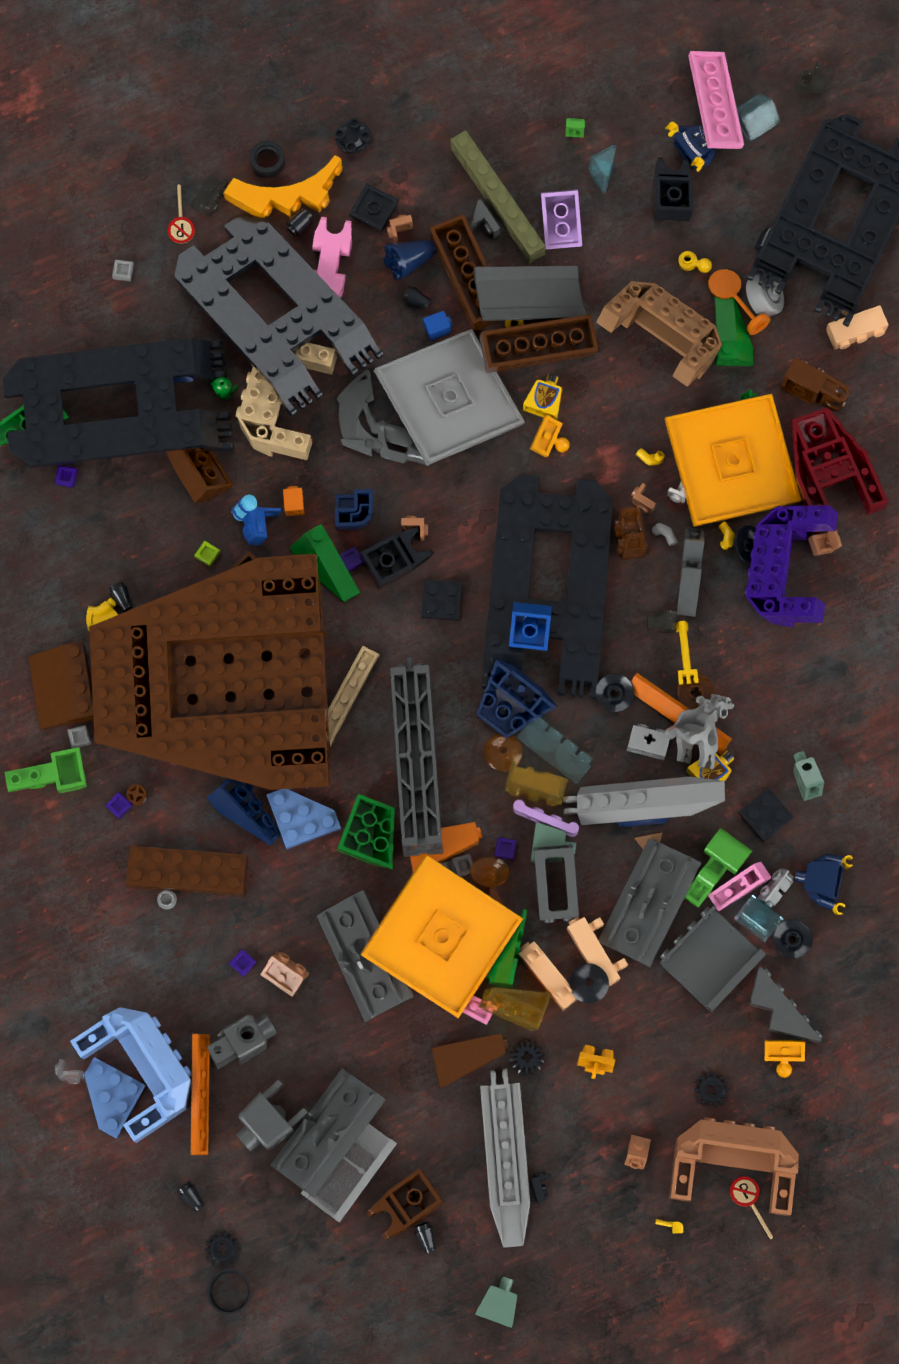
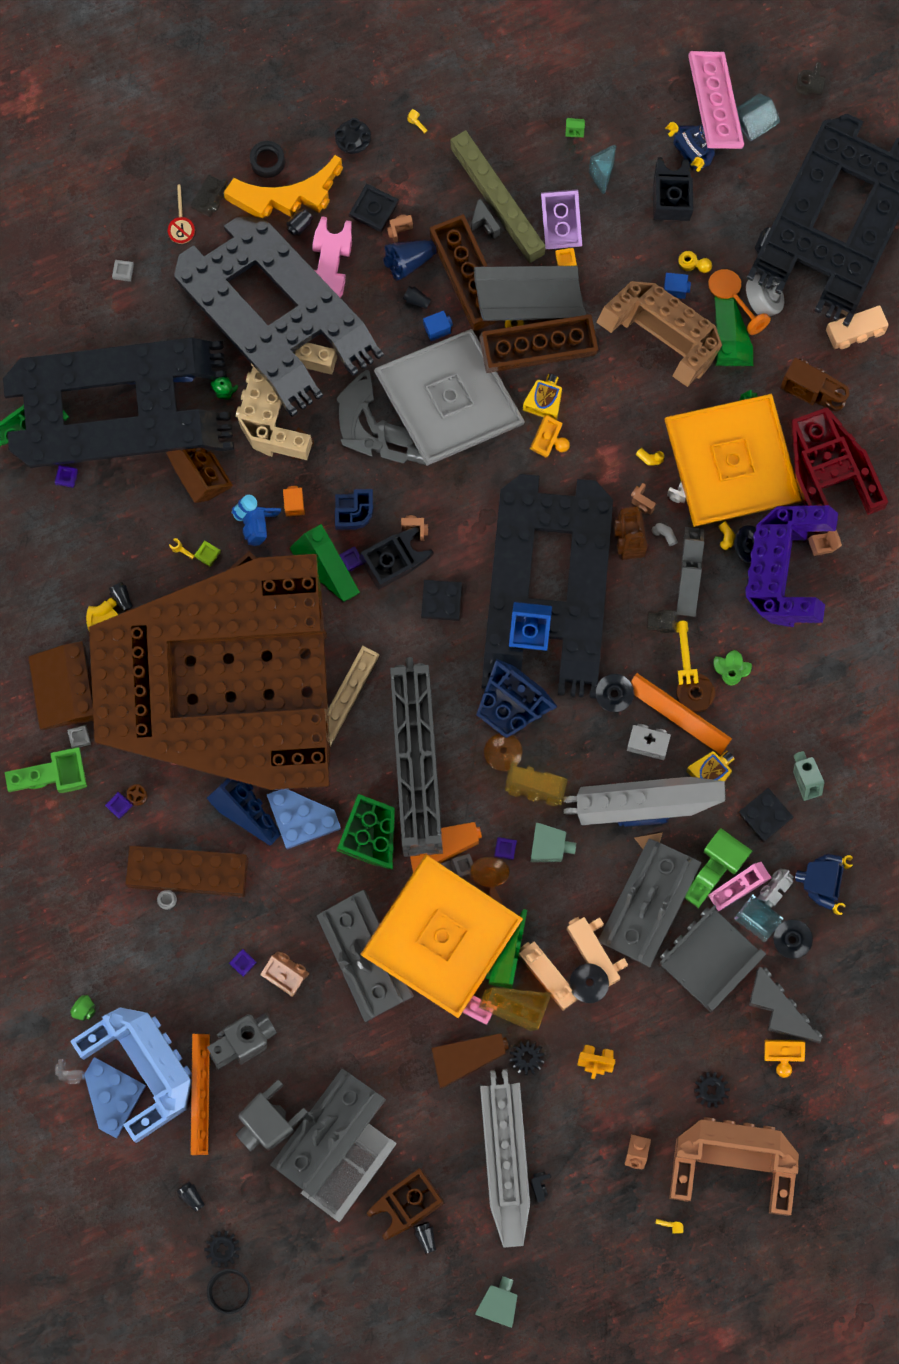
lavender plate [513,800,579,837] -> none
clear light blue windscreen [516,718,593,785] -> none
dark grey piece [533,844,579,923] -> none
light grey animal [665,694,734,769] -> none
piece [730,1176,773,1239] -> none
none -> bright green cone [70,995,96,1021]
none -> yellow hand [169,538,194,560]
none -> yellow hand [407,109,428,134]
none -> light orange plate [555,248,577,266]
none -> blue brick [664,273,691,299]
none -> bright green plate [714,650,752,685]

